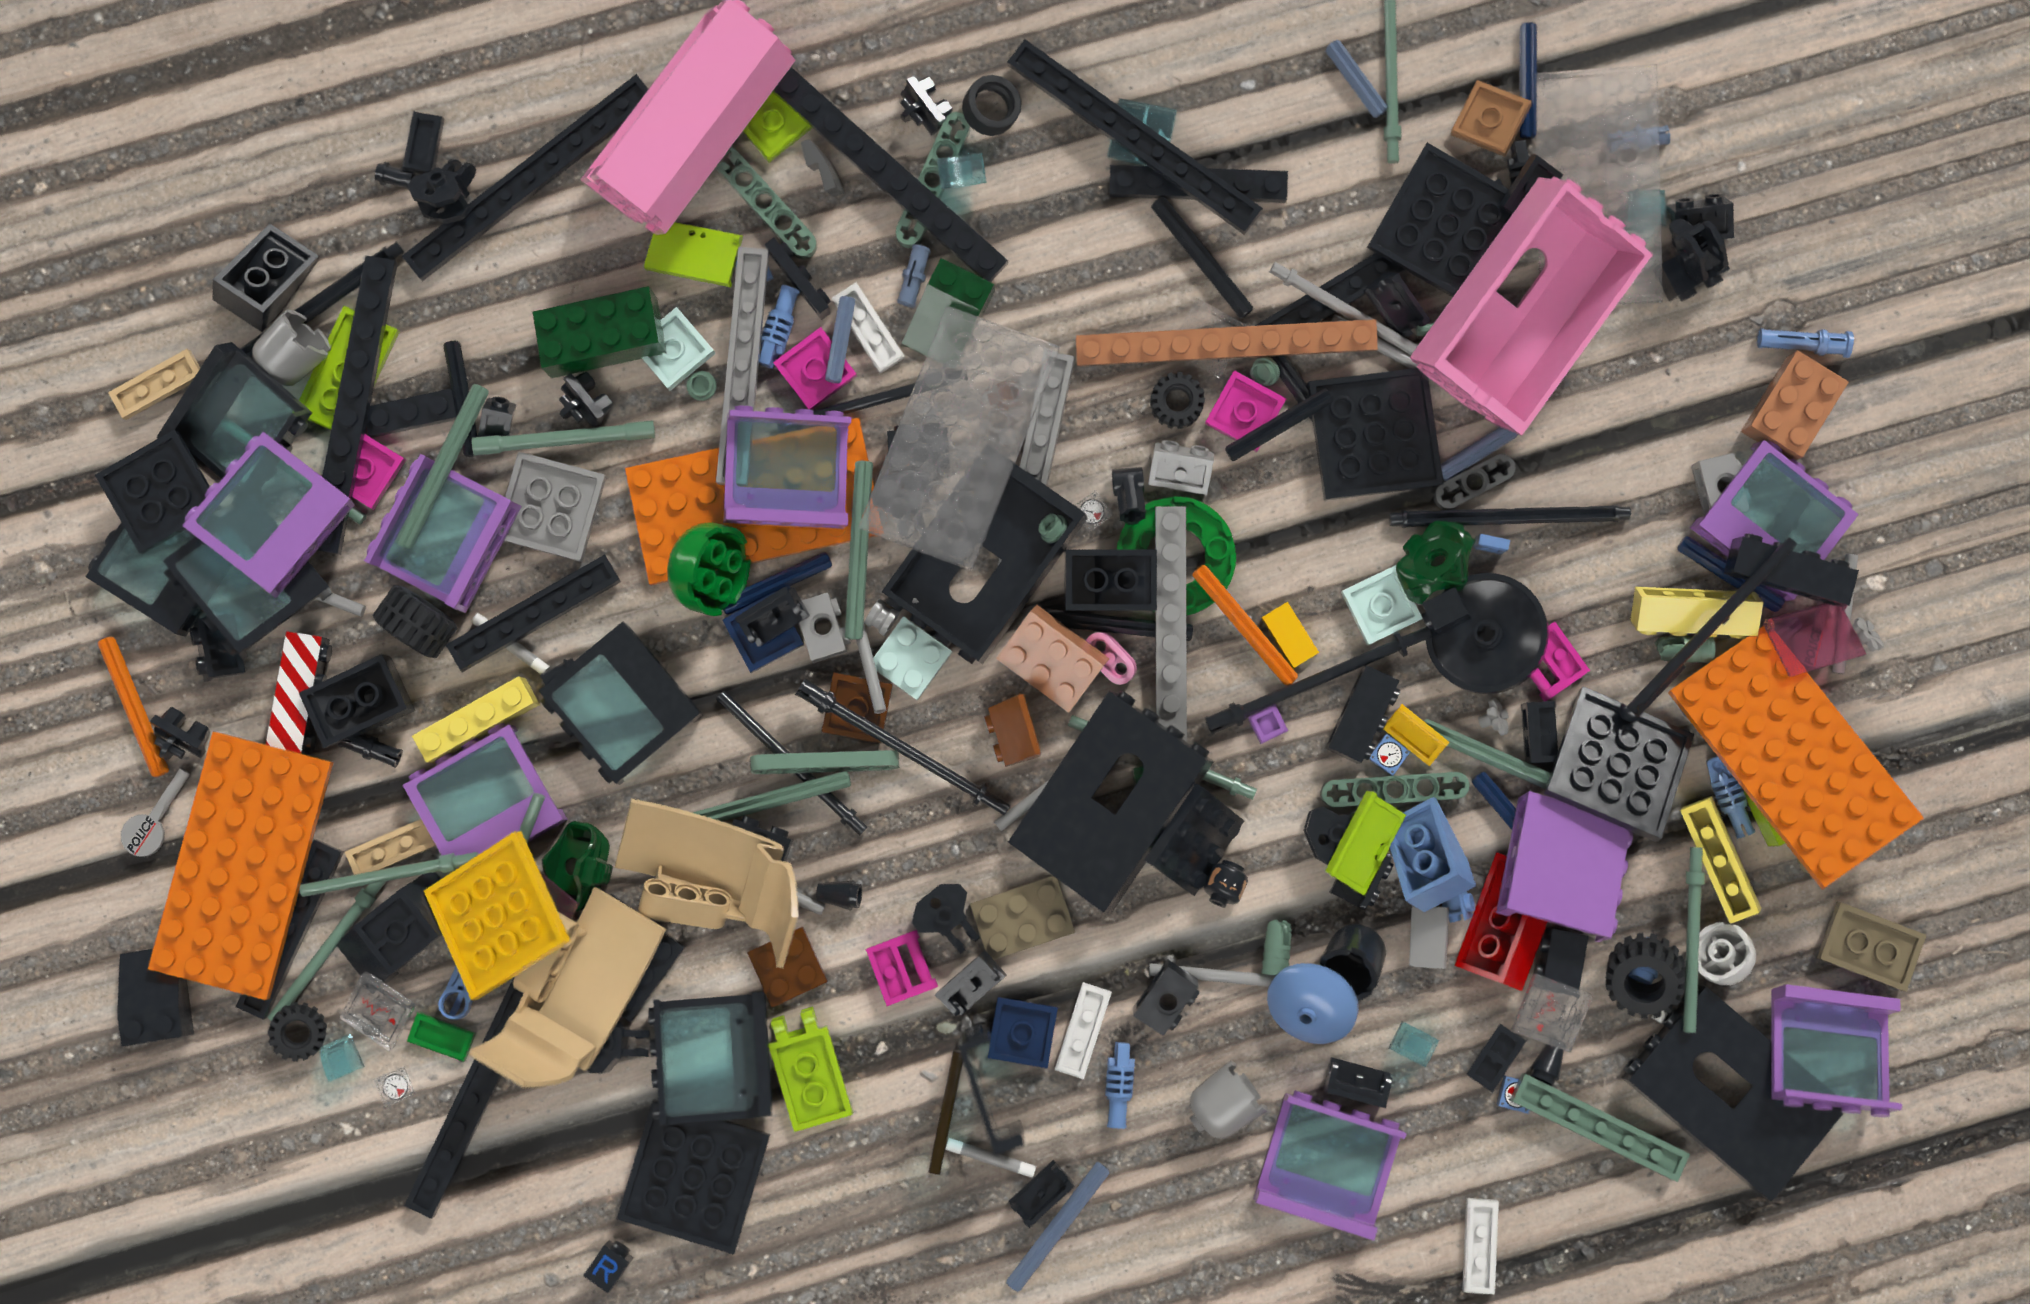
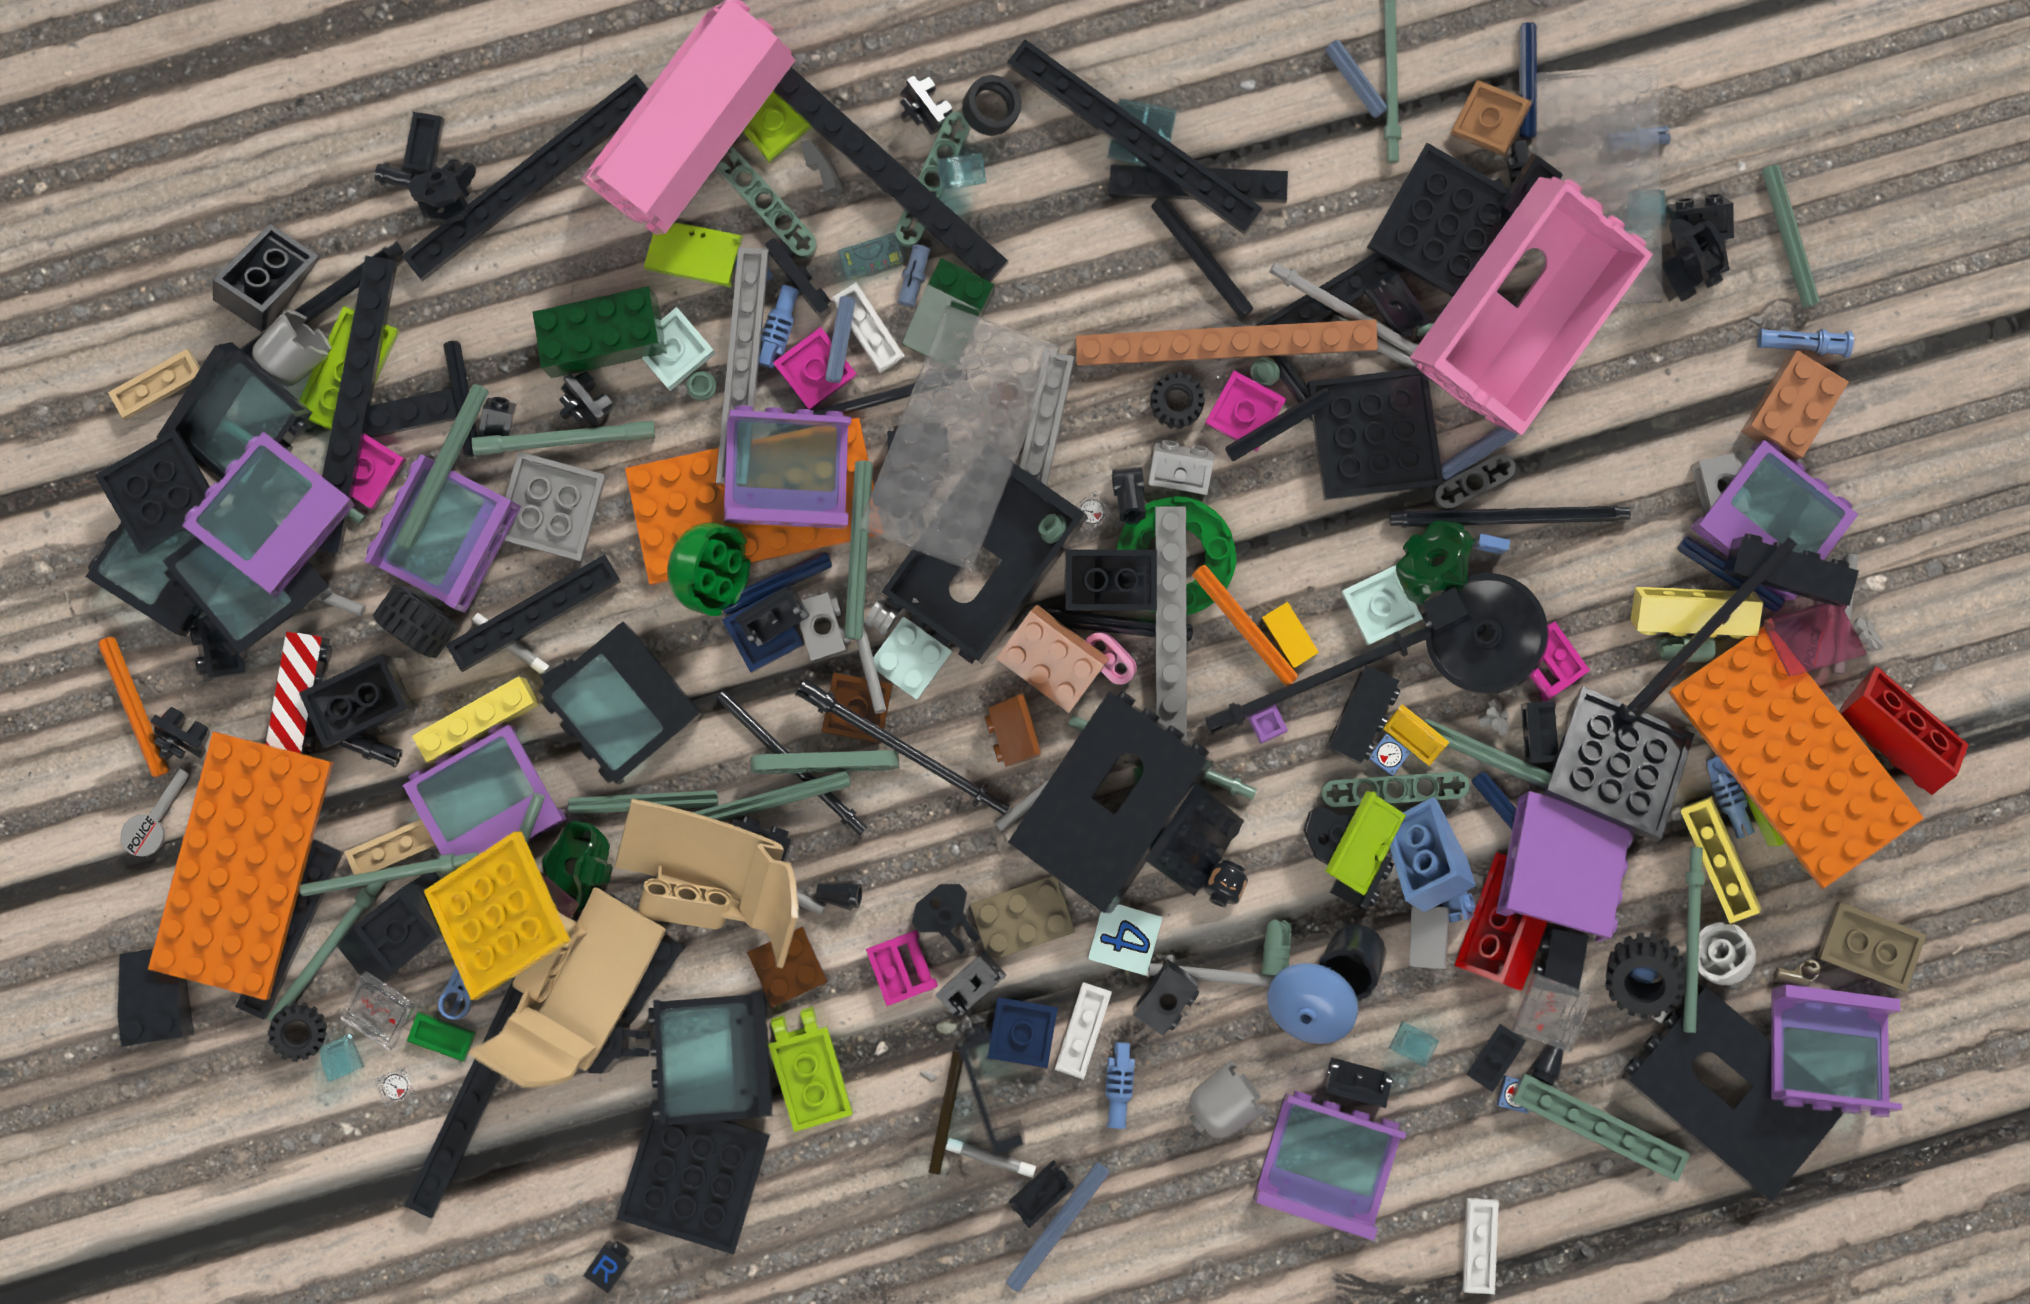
none -> sand green axle [568,790,719,814]
none -> clear light blue tile [838,232,904,280]
none -> light aqua tile [1088,904,1163,976]
none -> sand green axle [1762,165,1820,308]
none -> dark tan arm [1773,959,1821,987]
none -> red slope [1840,666,1968,795]

